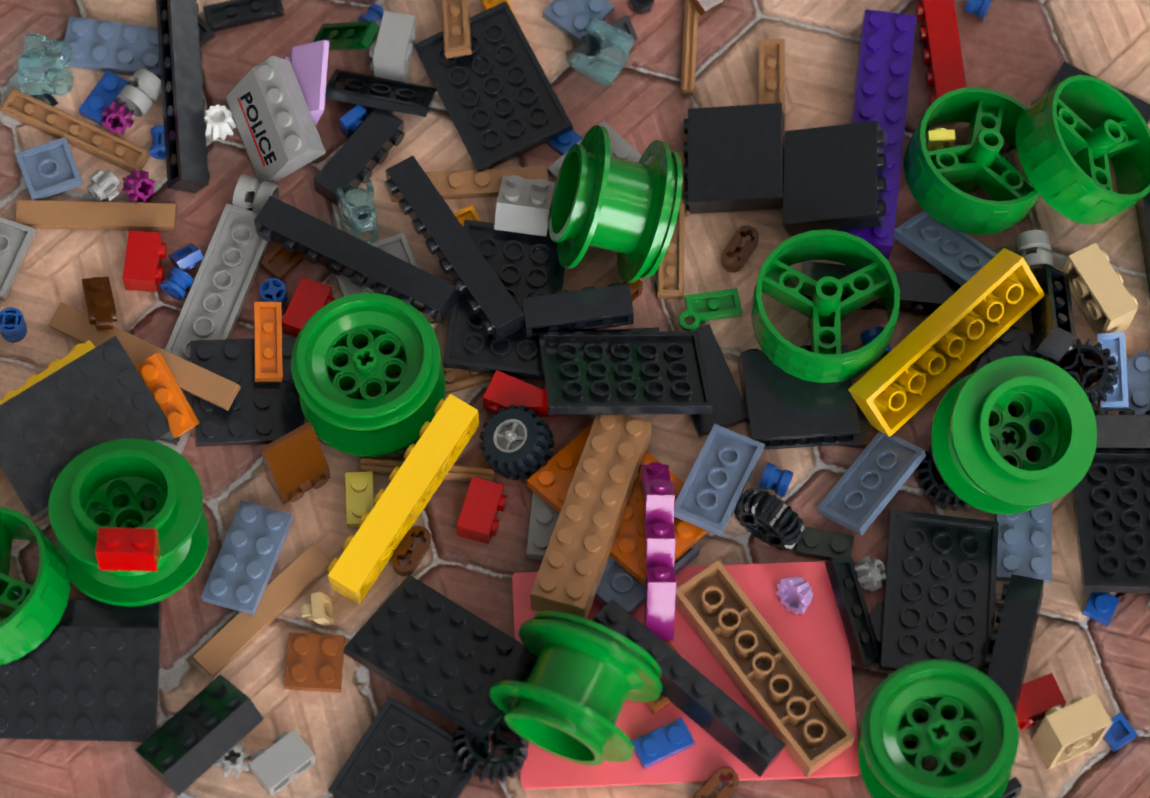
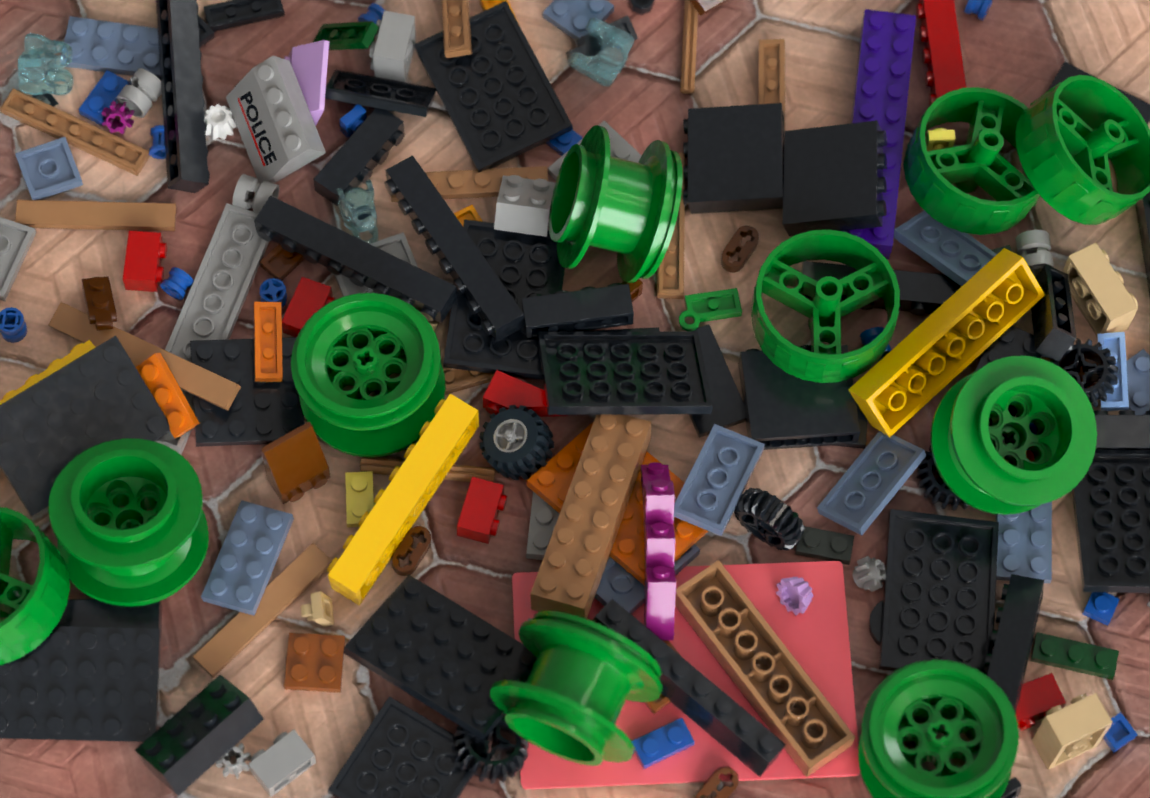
light grey gear [87,170,120,202] -> none
red brick [96,527,160,571] -> none
magenta gear [121,170,155,203] -> none
blue plate [169,243,204,270] -> none
blue wheel [758,462,794,497] -> none
black plate [825,556,880,669] -> none
none -> dark green plate [1031,632,1119,680]

